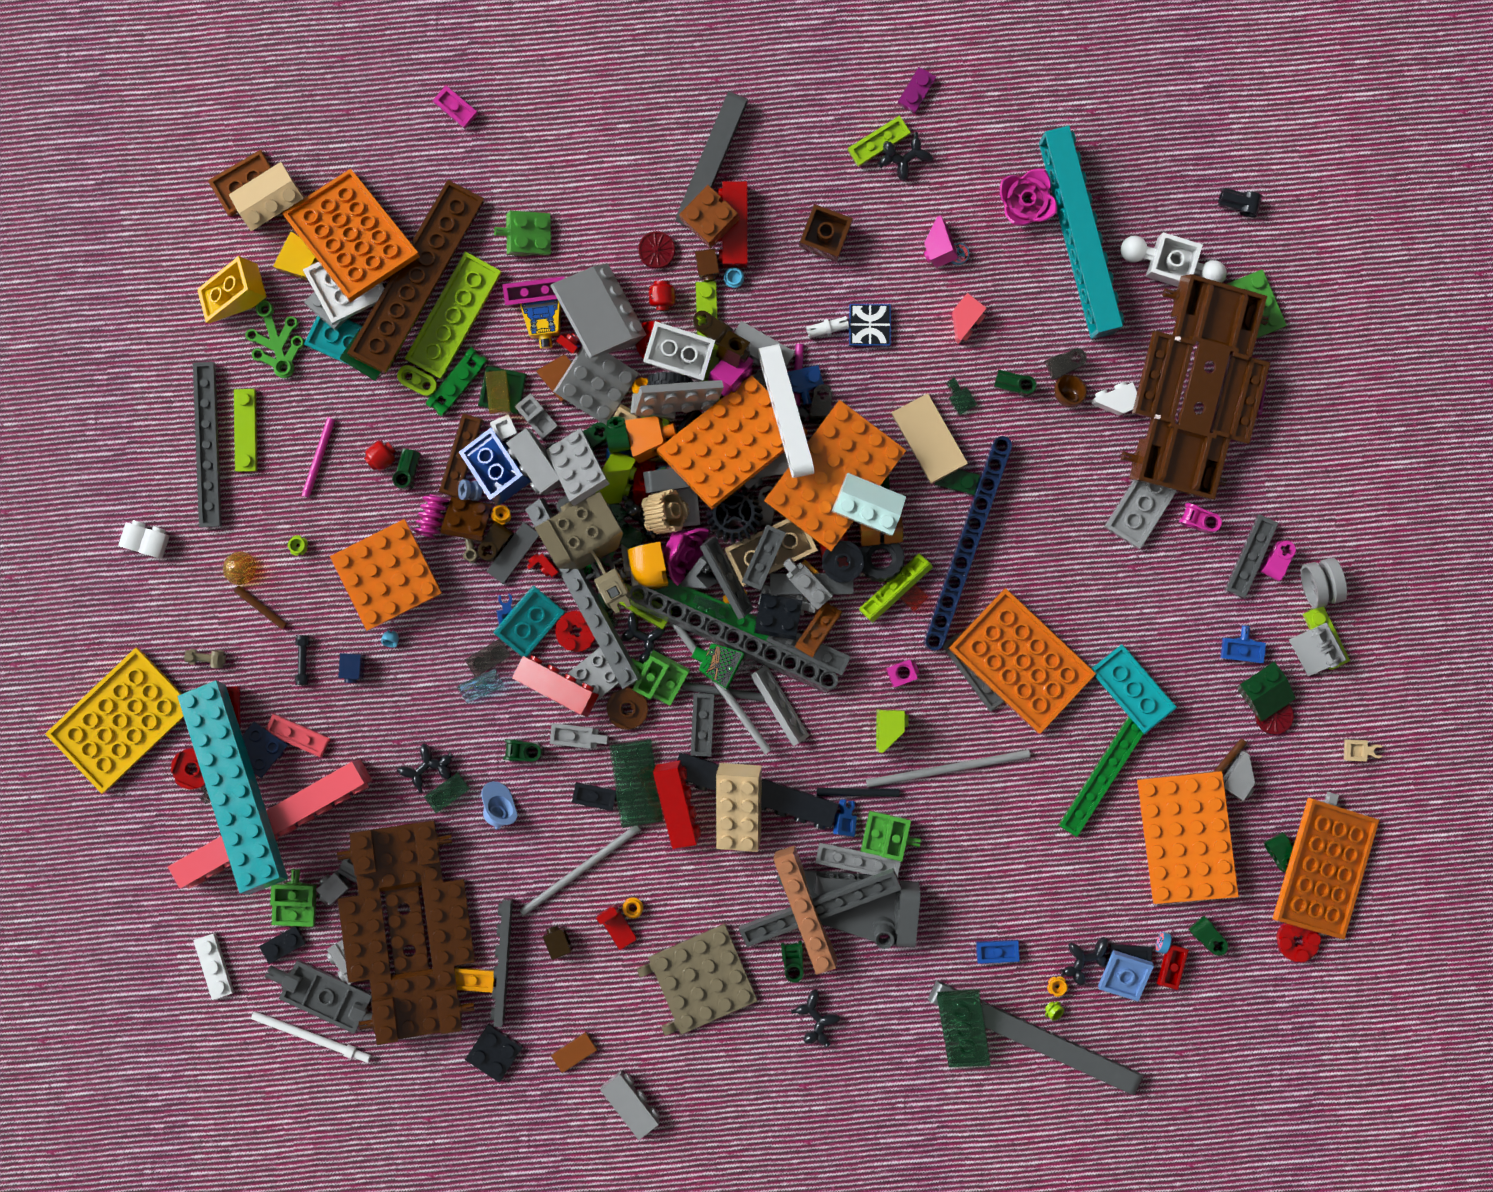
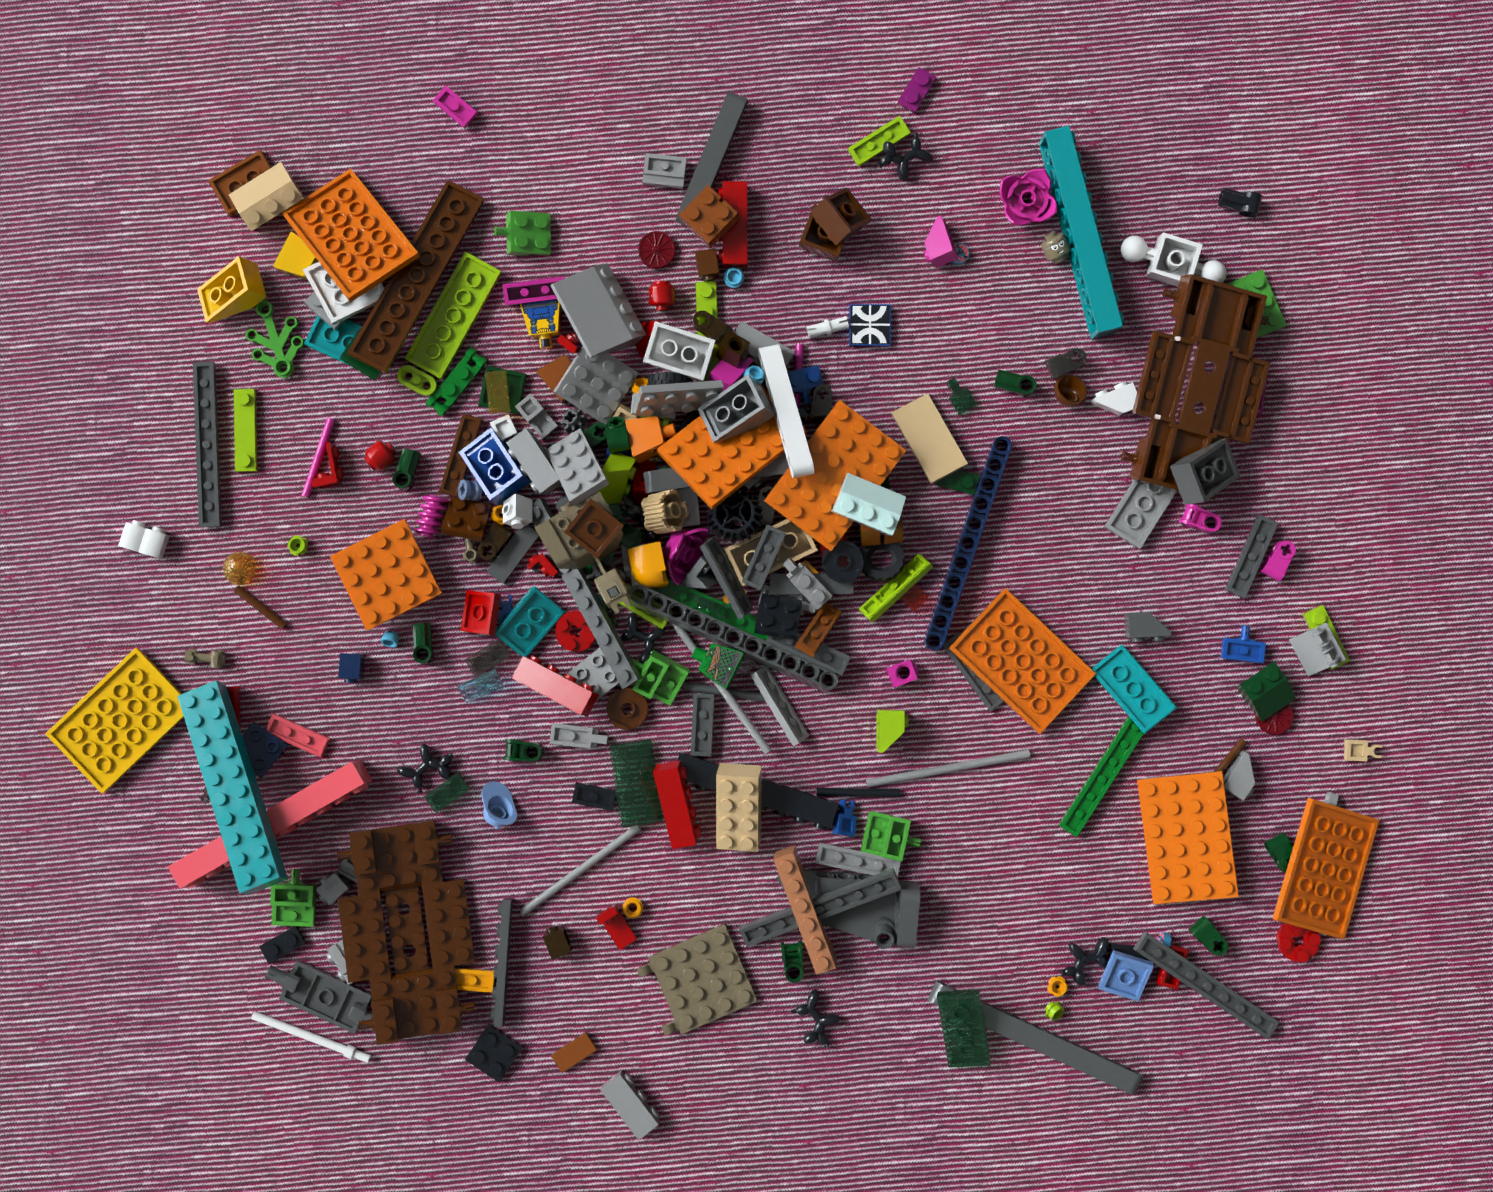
red plate [171,748,205,790] -> none
white plate [193,933,234,1000] -> none
black bar [295,635,310,685] -> none
coral slope [952,293,987,344] -> none
blue plate [976,940,1020,964] -> none
light grey wheel [1301,557,1347,608] -> none
none -> red bracket [311,442,344,489]
none -> dark green piece [413,623,435,665]
none -> red plate [460,590,501,636]
none -> white brick [502,494,532,529]
none -> dark grey gear [560,408,588,434]
none -> reddish brown plate [564,498,624,558]
none -> light grey plate [642,153,687,189]
none -> dark grey slope [698,374,776,443]
none -> medium azure plate [744,366,765,384]
none -> reddish brown slope [810,187,872,245]
none -> dark tan head [1041,231,1071,263]
none -> dark grey slope [1124,612,1171,642]
none -> dark grey plate [1133,931,1279,1040]
none -> dark grey slope [1170,438,1240,505]

